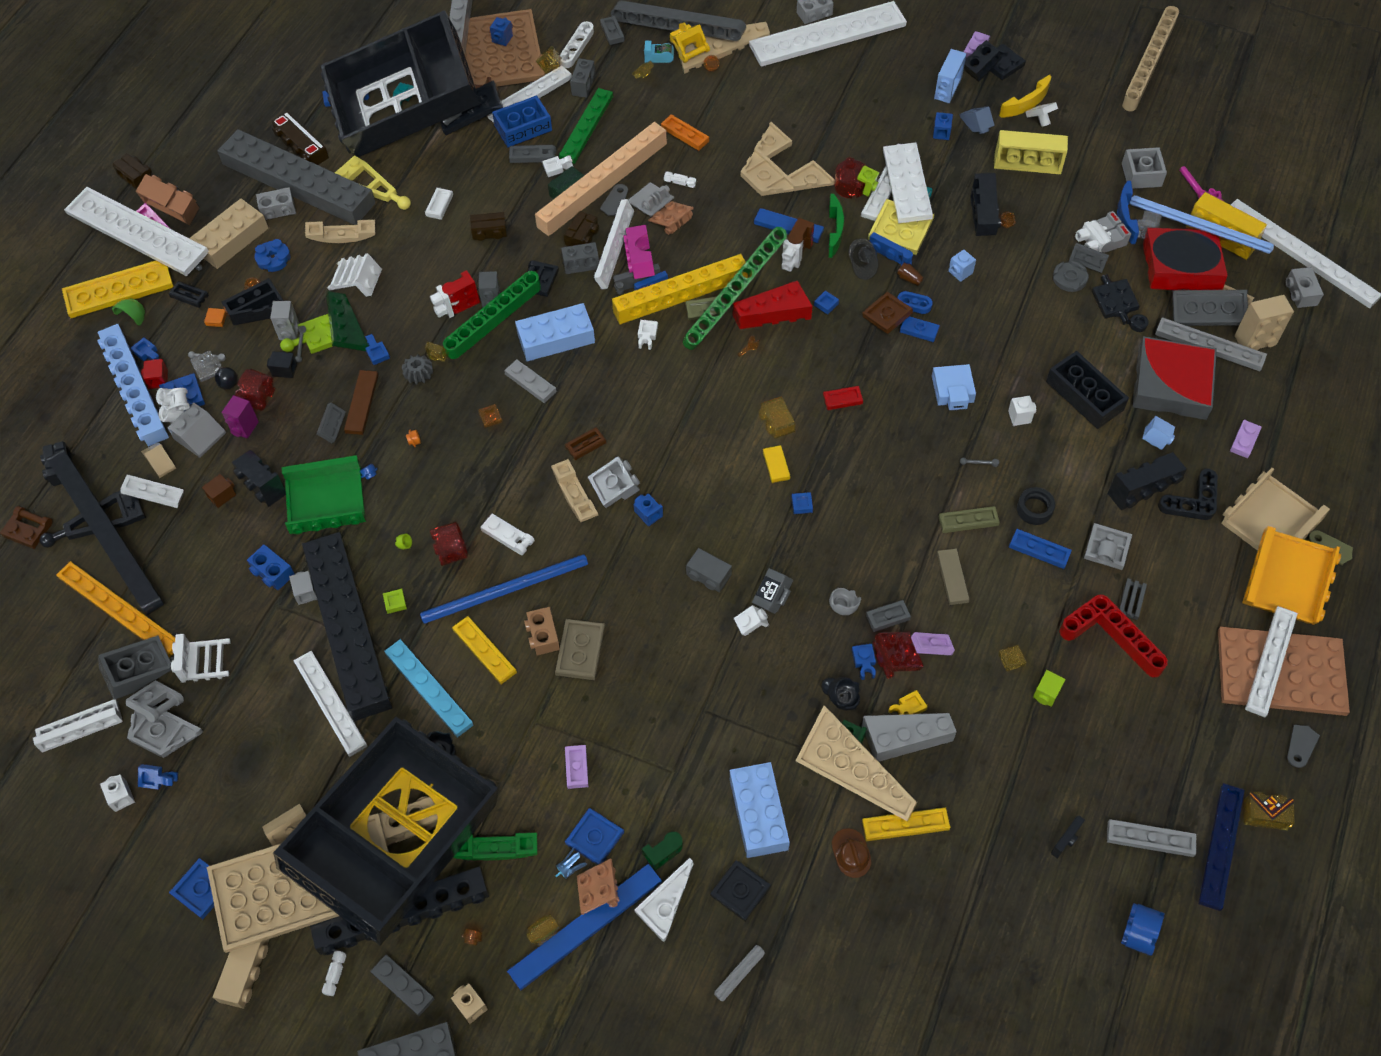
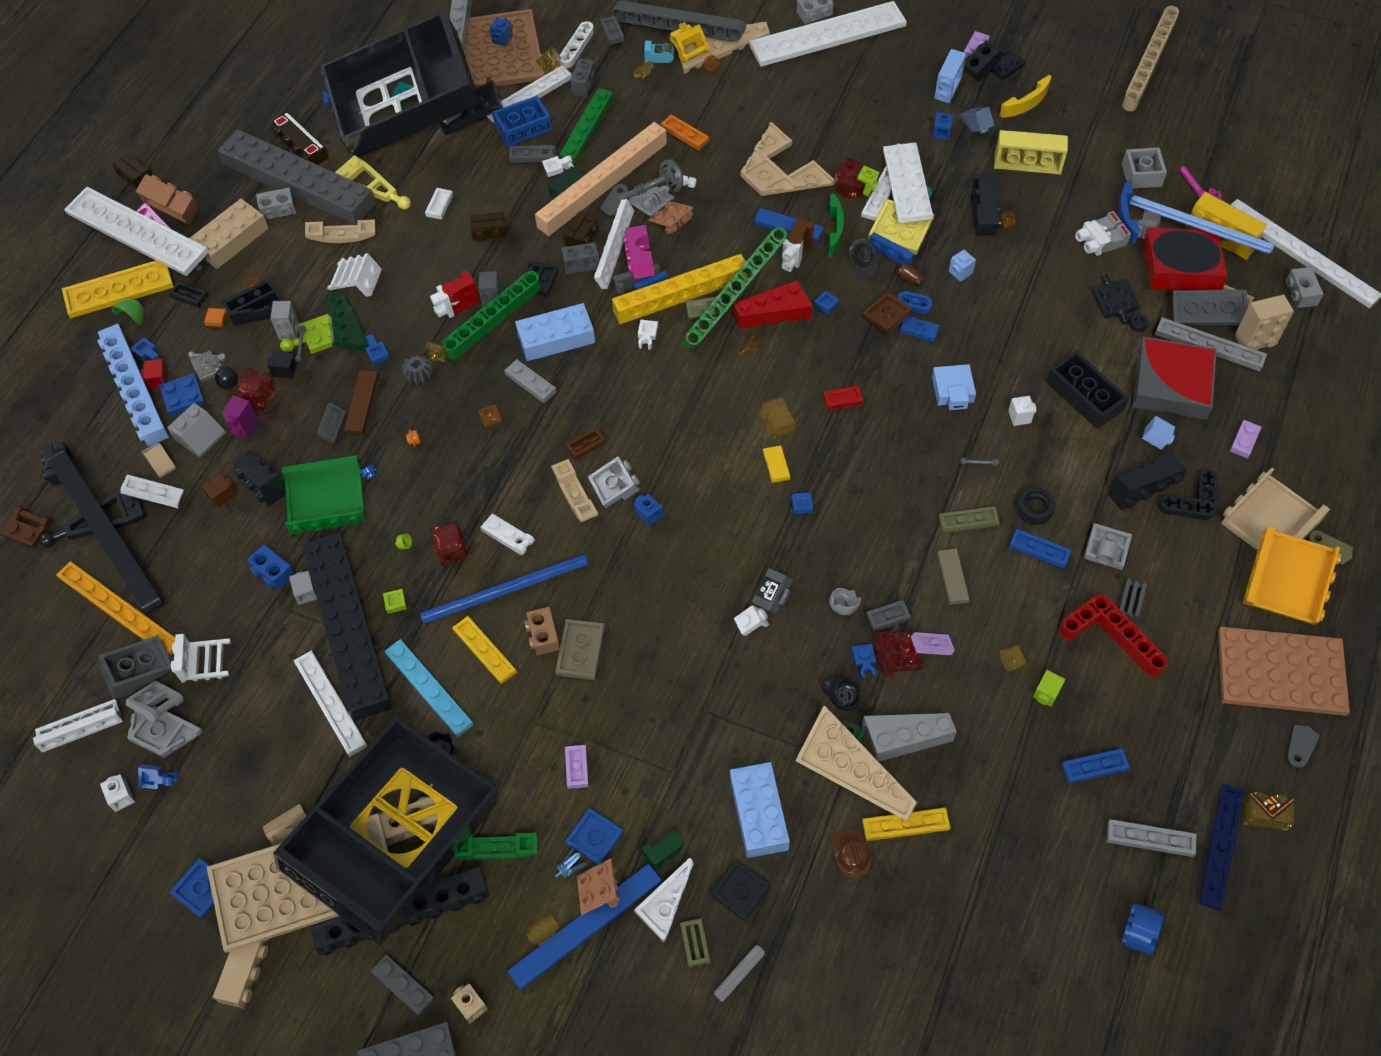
white piece [156,388,190,423] -> none
blue plate [255,239,291,272] -> none
white axle [322,951,346,996] -> none
clear orange plate [461,928,482,945] -> none
dark grey brick [686,548,732,593] -> none
yellow plate [888,690,928,715] -> none
white tile [1025,102,1058,127] -> none
black plate [1051,816,1085,859] -> none
dark grey tile [1053,261,1089,292] -> none
dark grey plate [1069,243,1109,273] -> none
white tile [1245,606,1298,717] -> none
none -> dark grey dish [617,159,683,203]
none -> olive tile [680,918,710,968]
none -> blue plate [1061,749,1130,784]

